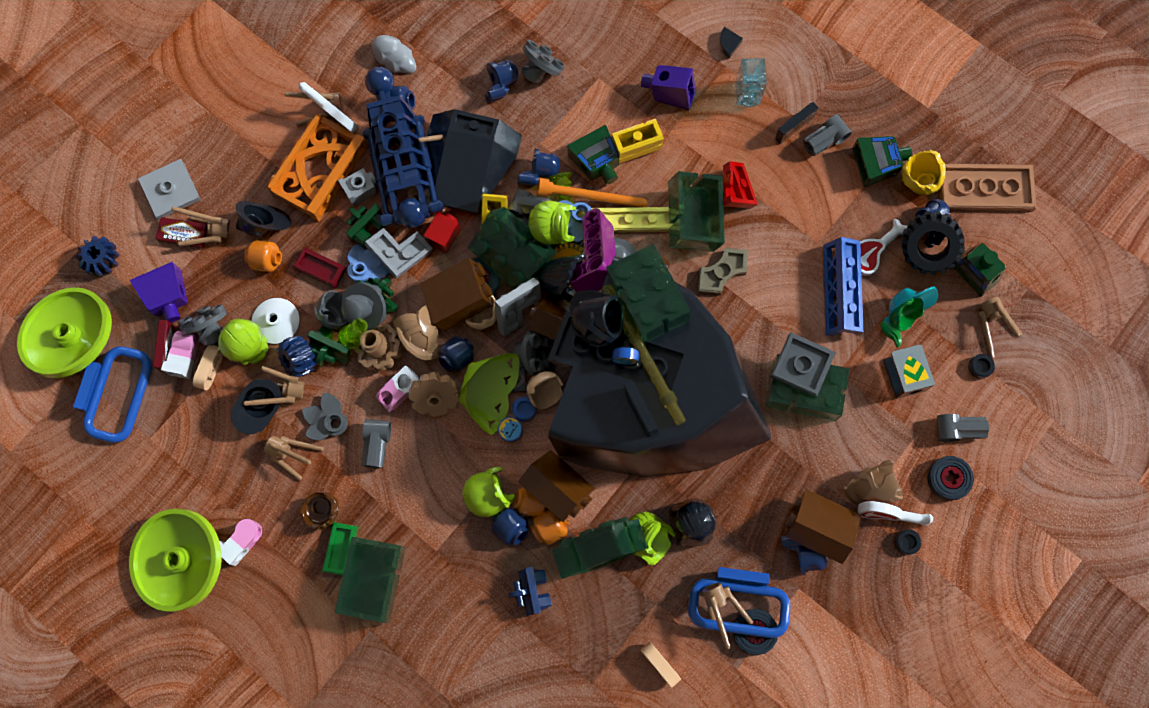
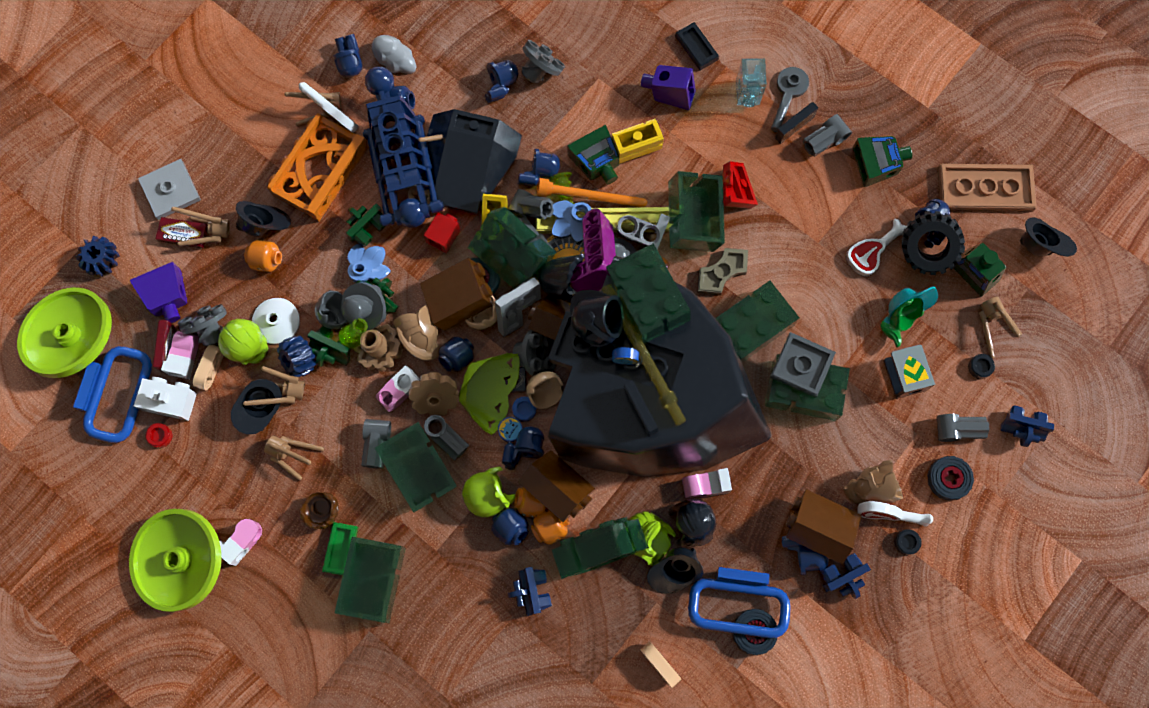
dark red tile [293,247,347,289] -> none
dark grey plate [302,393,348,441] -> none
light grey brick [338,168,378,207] -> none
light grey plate [365,228,433,279] -> none
lime hair [528,201,576,245] -> none
medium nougat plant [702,582,753,649] -> none
black tile [720,27,743,59] -> none
blue fence [823,237,863,336] -> none
yellow hair [902,149,946,195] -> none
none -> white brick [134,377,197,421]
none -> red tile [145,423,173,448]
none -> dark blue piece [333,34,362,78]
none -> clear green piece [375,421,457,513]
none -> dark grey piece [424,415,469,461]
none -> dark blue piece [502,426,545,470]
none -> light grey tile [617,213,670,262]
none -> black piece [647,547,704,594]
none -> black tile [675,22,719,71]
none -> leg [682,468,732,498]
none -> clear green piece [715,280,800,362]
none -> dark grey piece [771,67,809,132]
none -> dark blue hips [821,553,871,599]
none -> dark blue hips [1000,405,1054,447]
none -> black piece [1020,217,1077,257]

